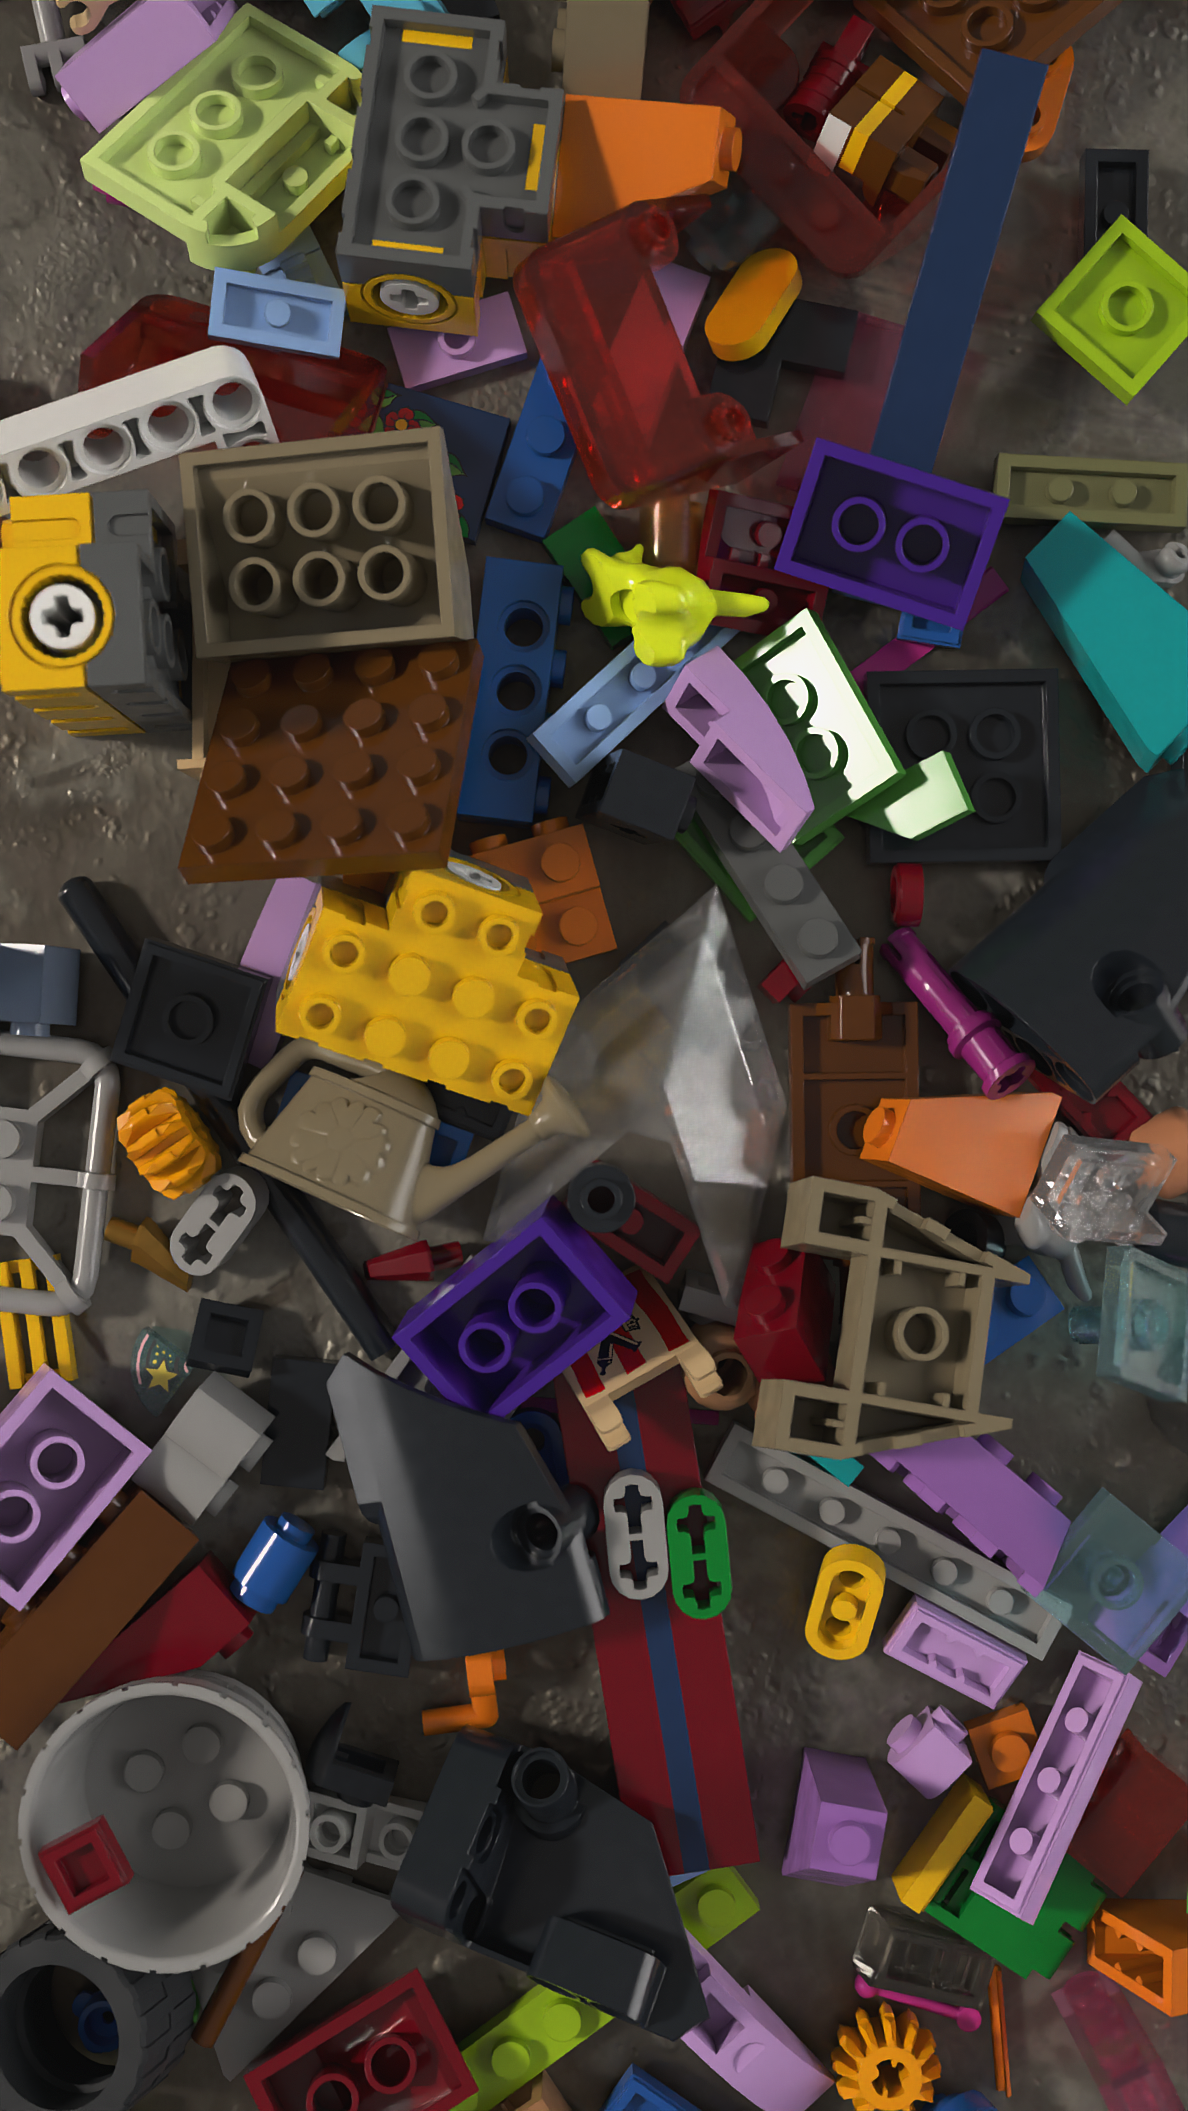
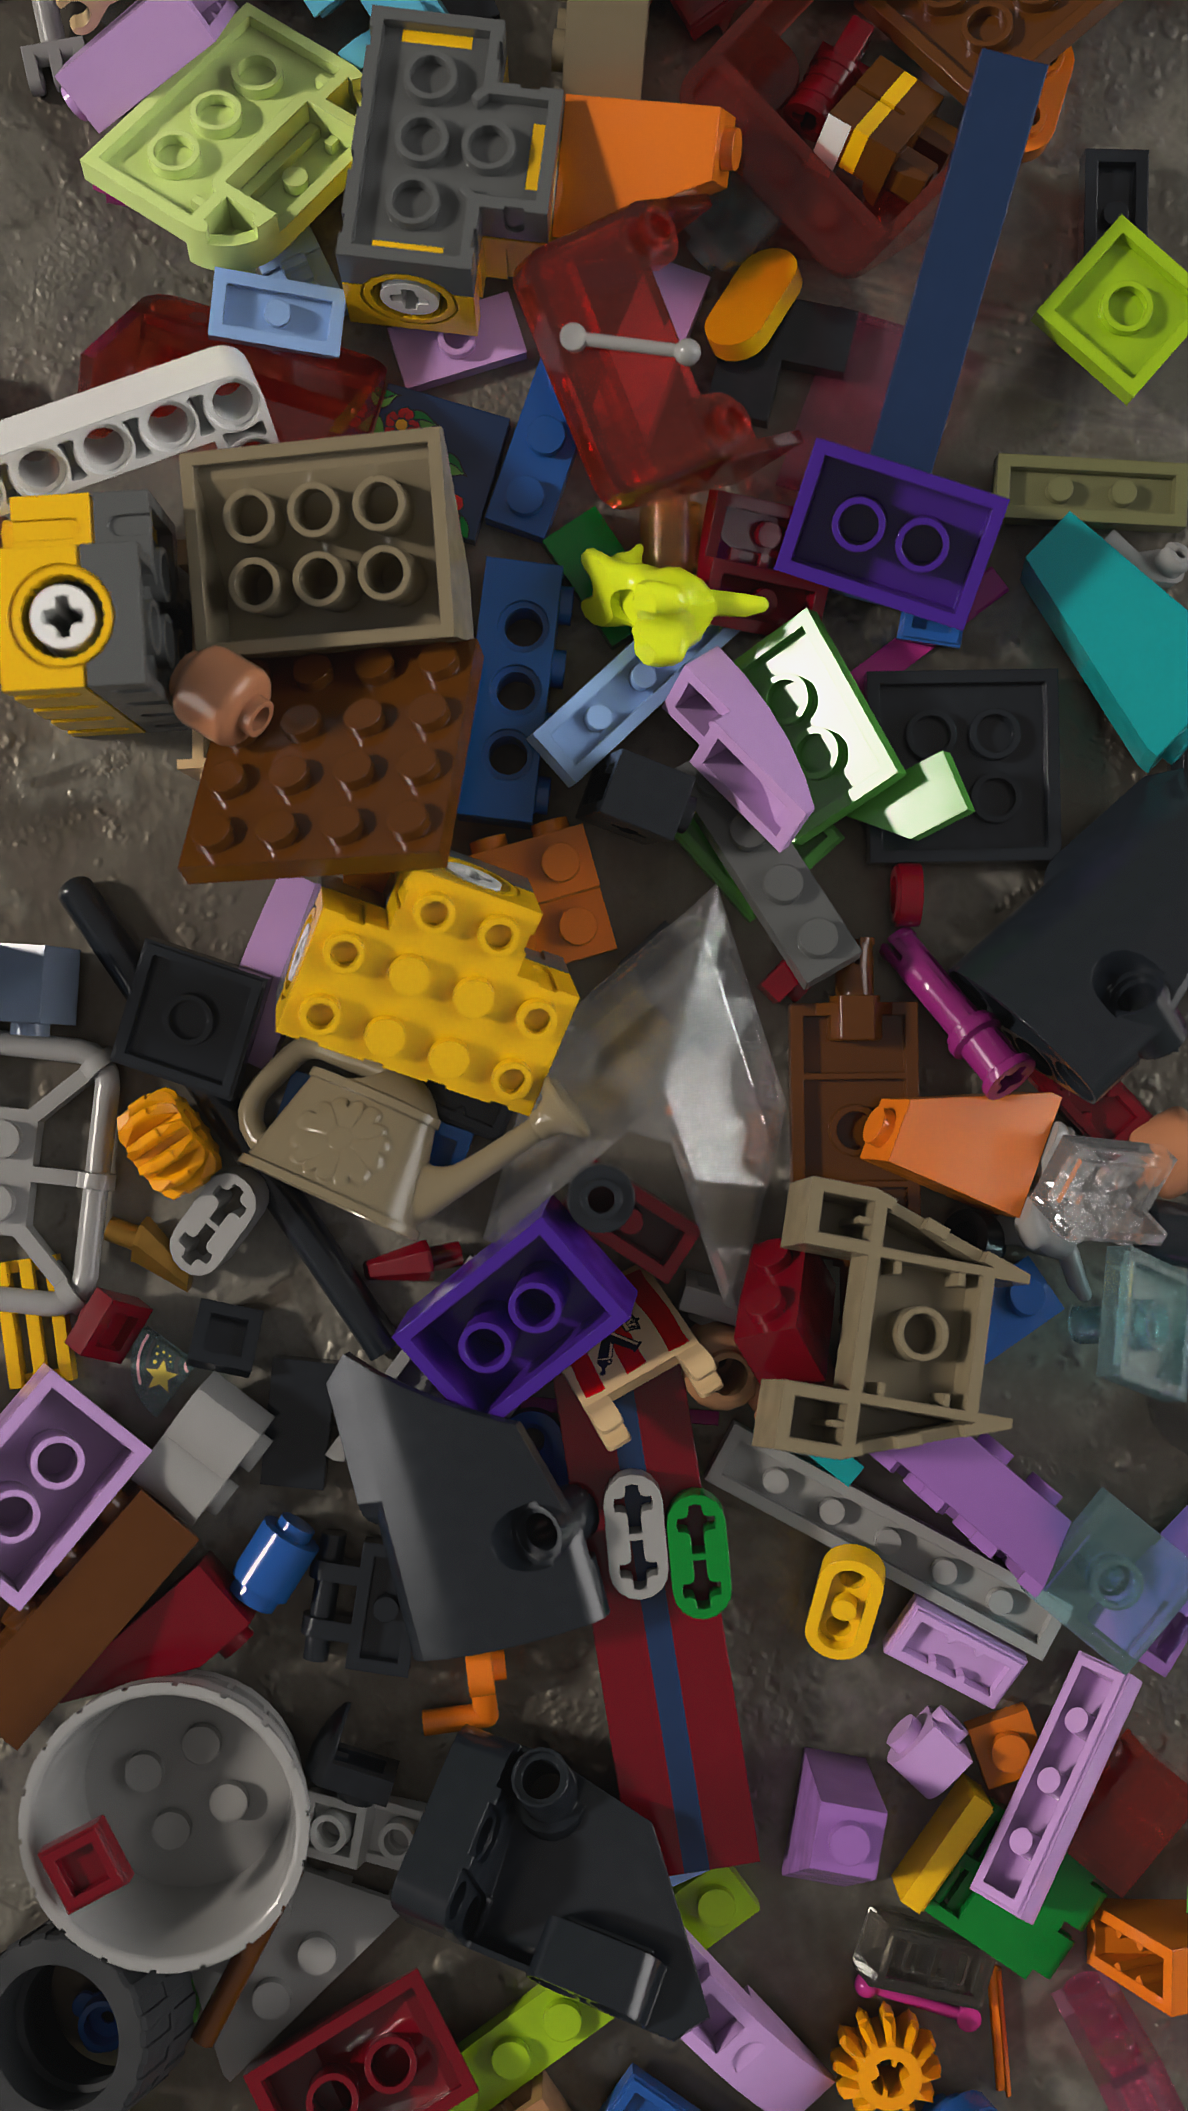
none -> dark red plate [64,1287,153,1364]
none -> nougat head [169,645,274,747]
none -> light grey hinge [560,322,701,366]

